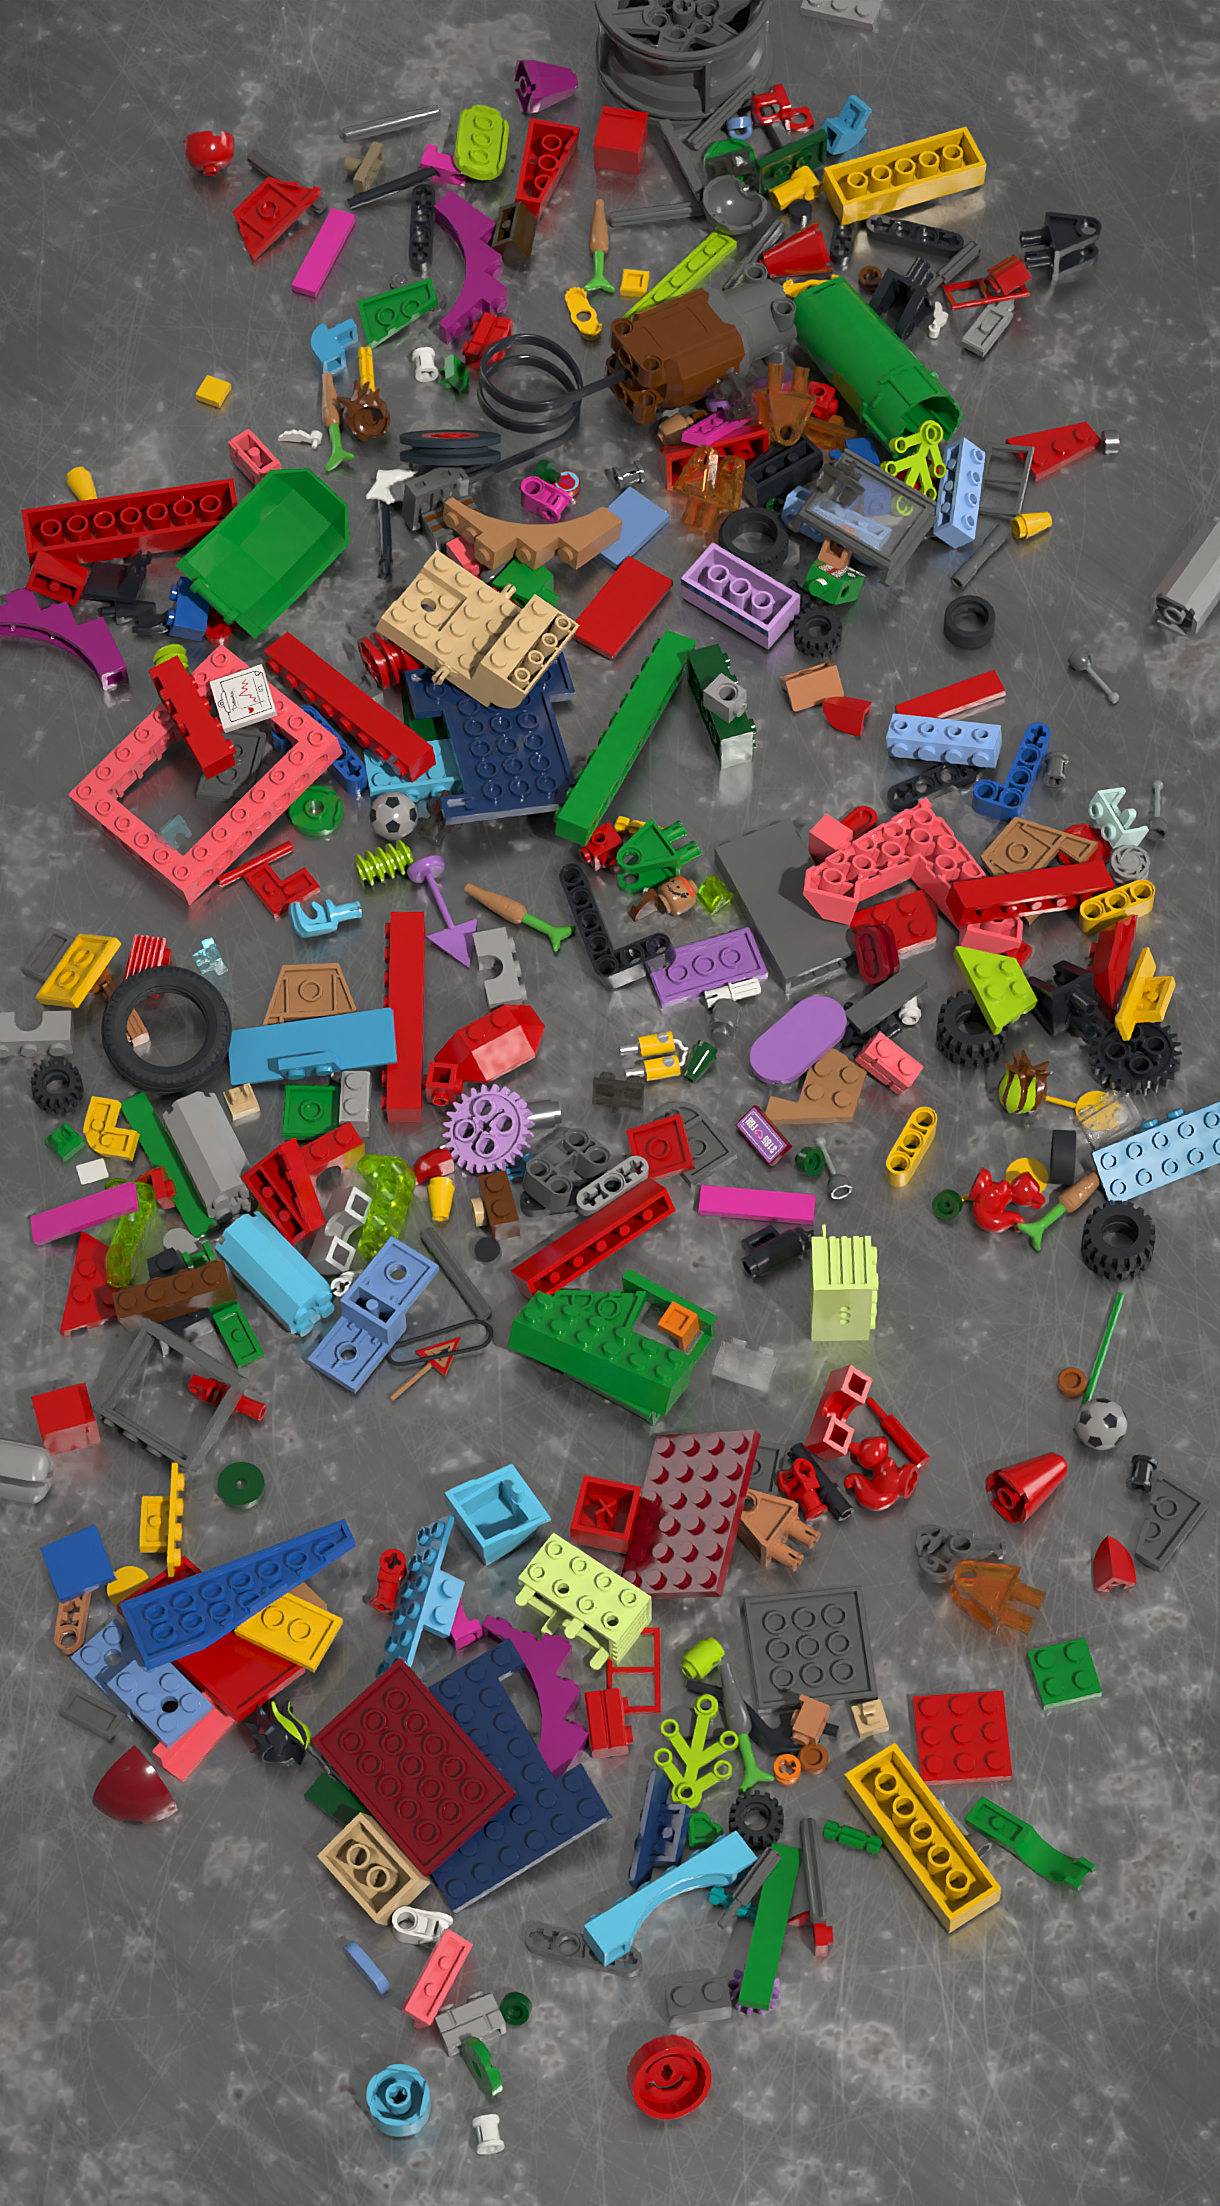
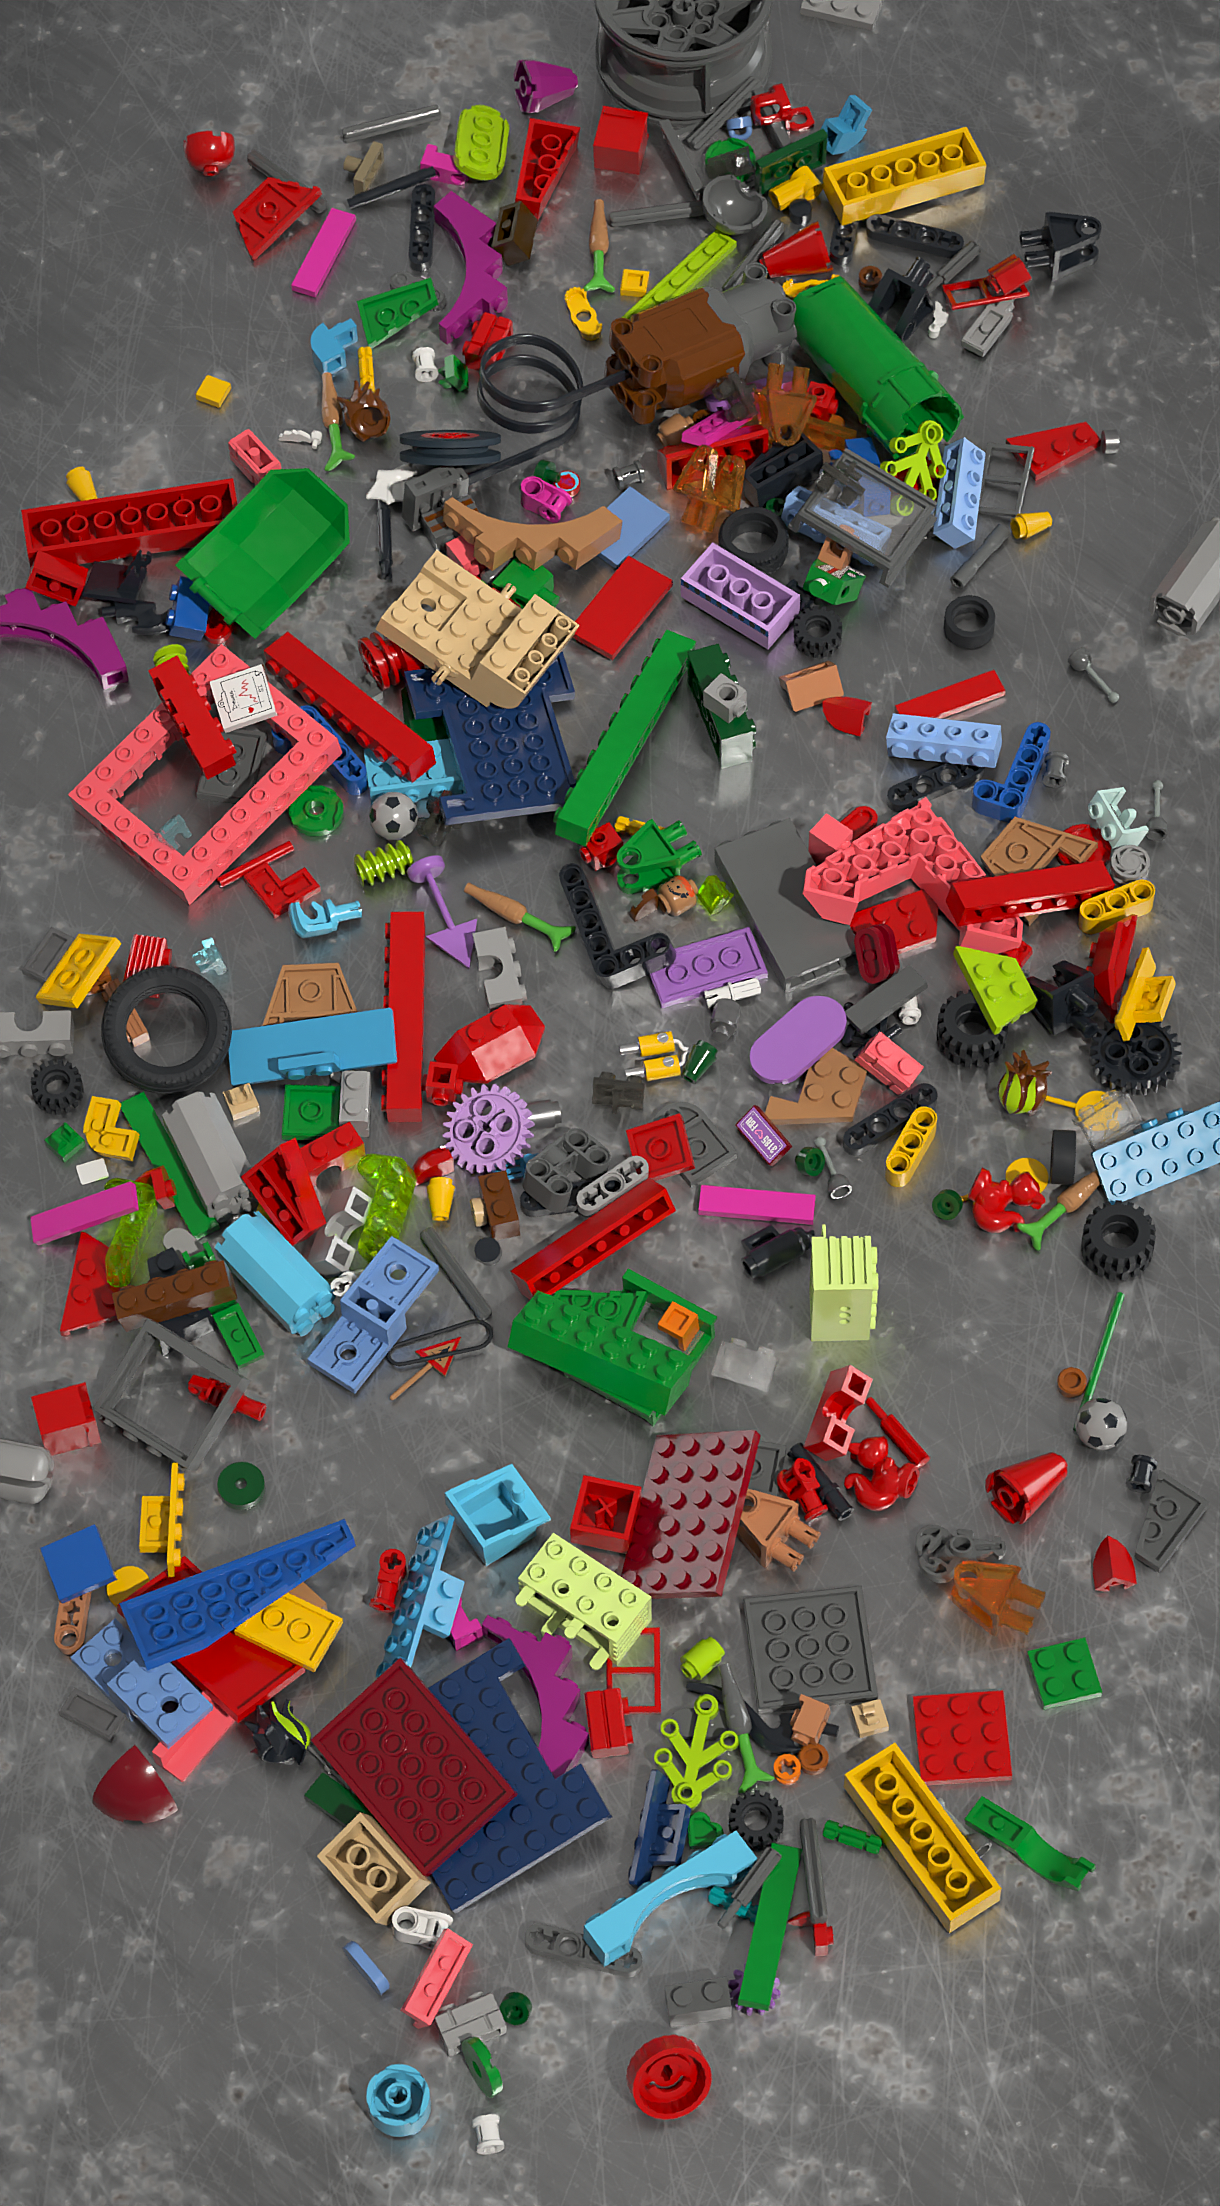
none -> black beam [843,1083,938,1156]

